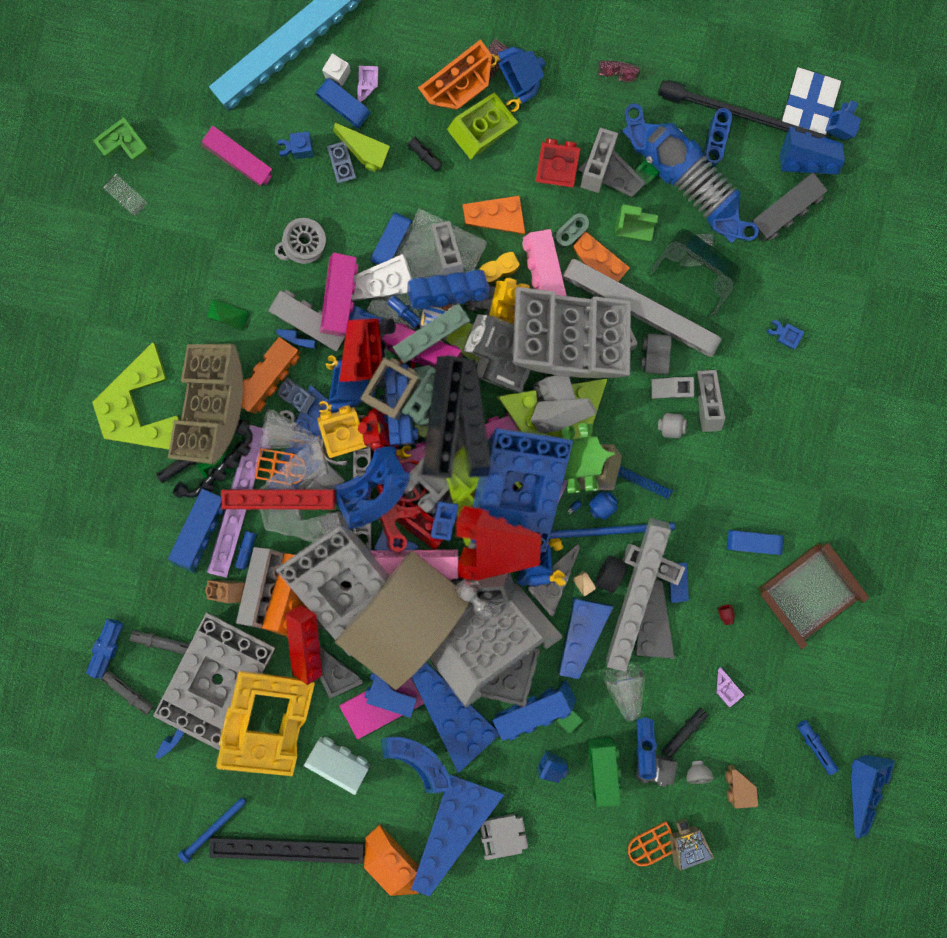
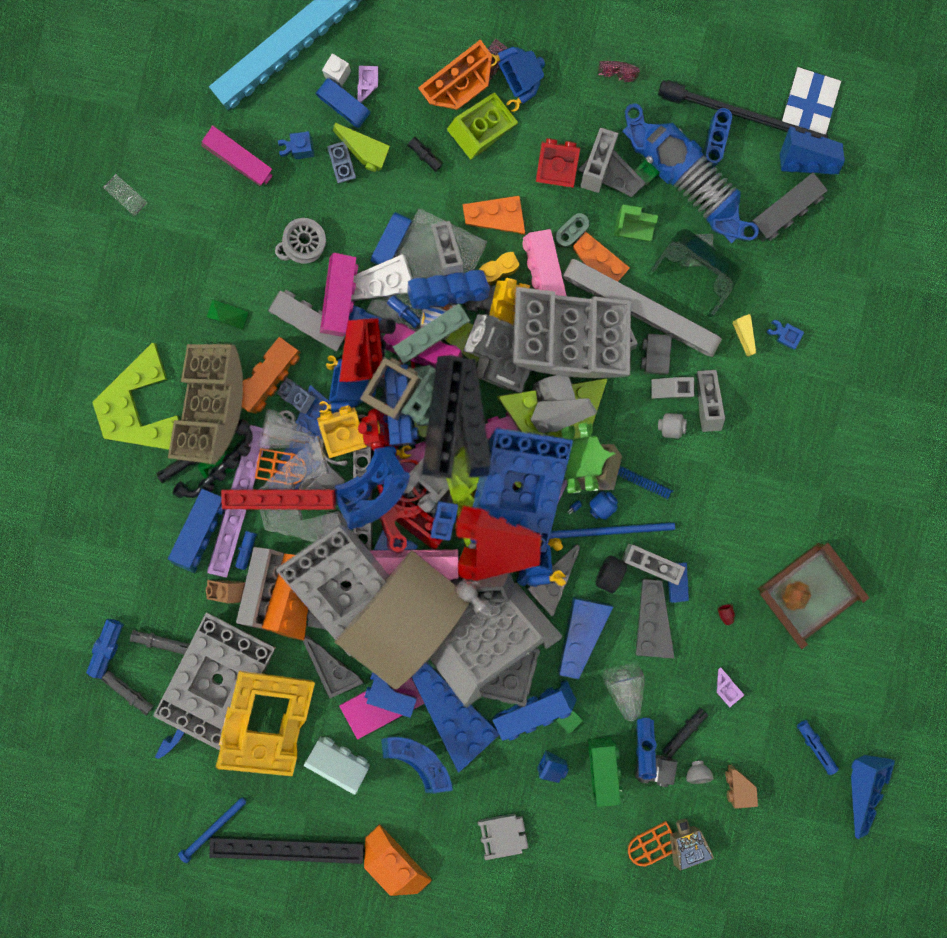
bright green panel [93,117,153,161] -> none
blue slope [277,329,317,350] -> none
red brick [285,605,322,685] -> none
blue wing [411,775,505,896] -> none
tan slope [573,571,596,596] -> none
light grey brick [606,518,671,672] -> none
blue beam [727,530,784,555] -> none
blue brick [825,100,861,140] -> none
none -> light yellow slope [732,314,756,356]
none -> clear orange head [782,581,811,611]

